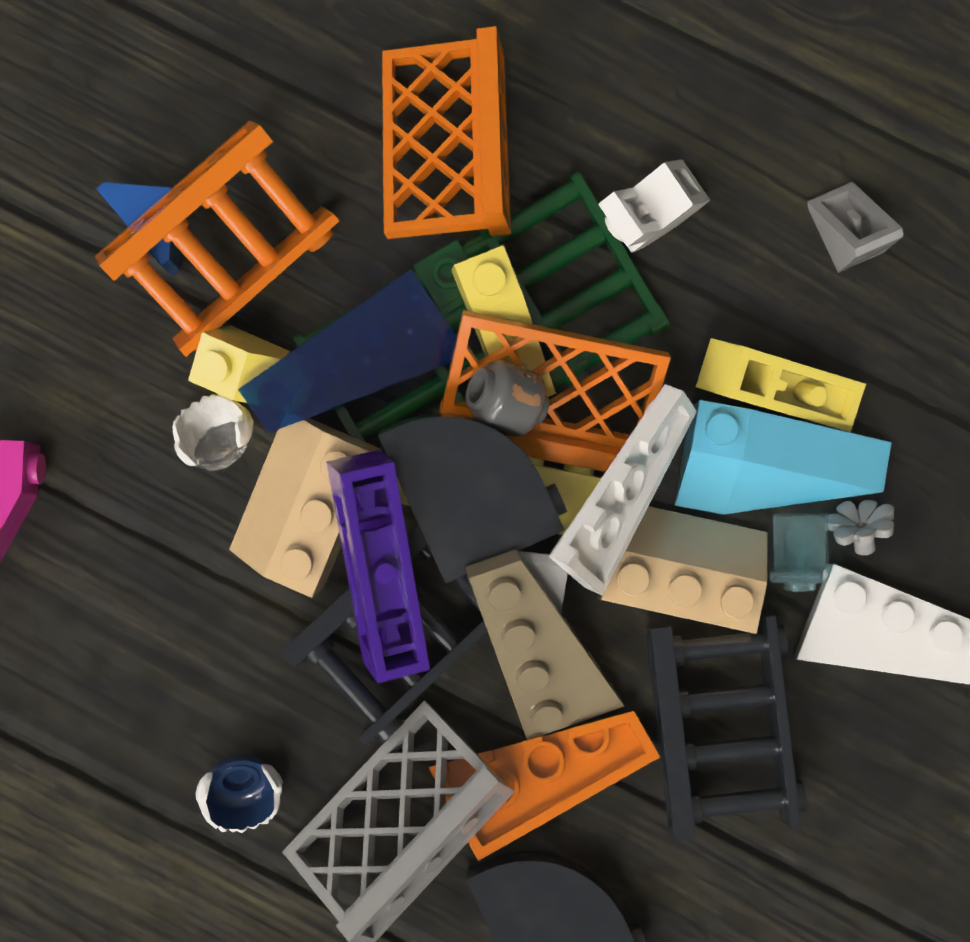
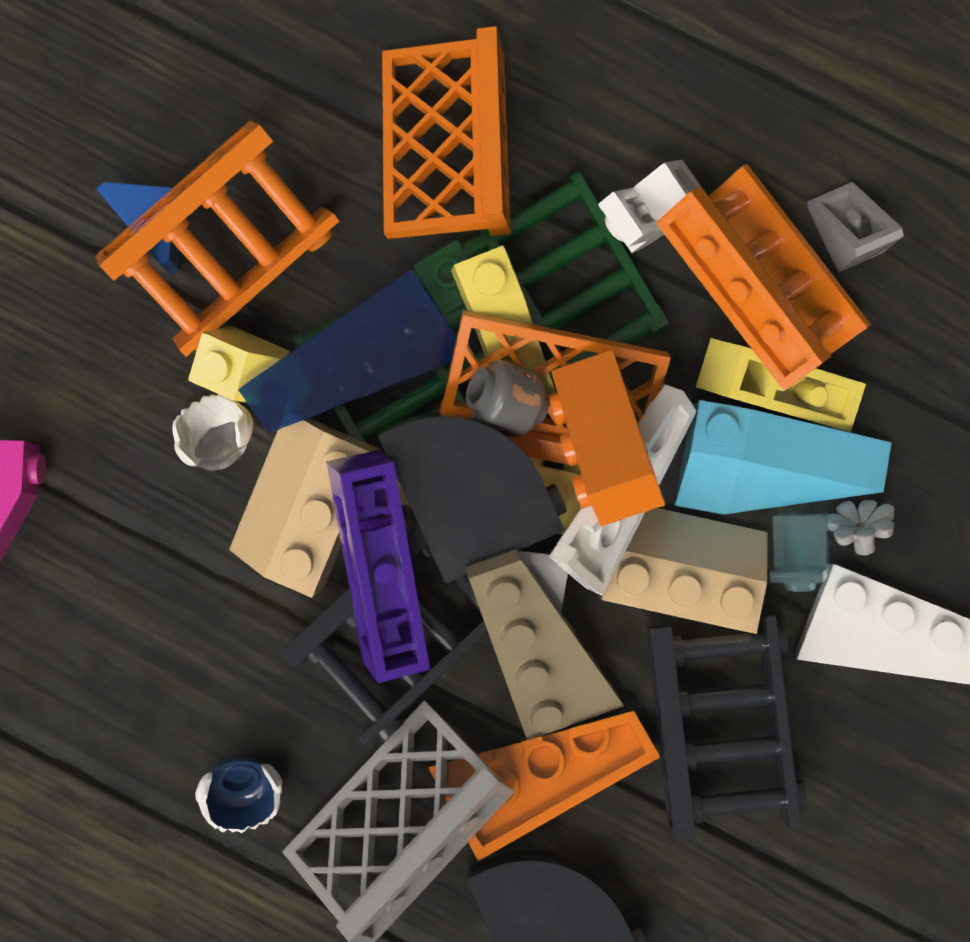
none -> orange brick [548,349,665,526]
none -> orange fence [656,164,871,391]

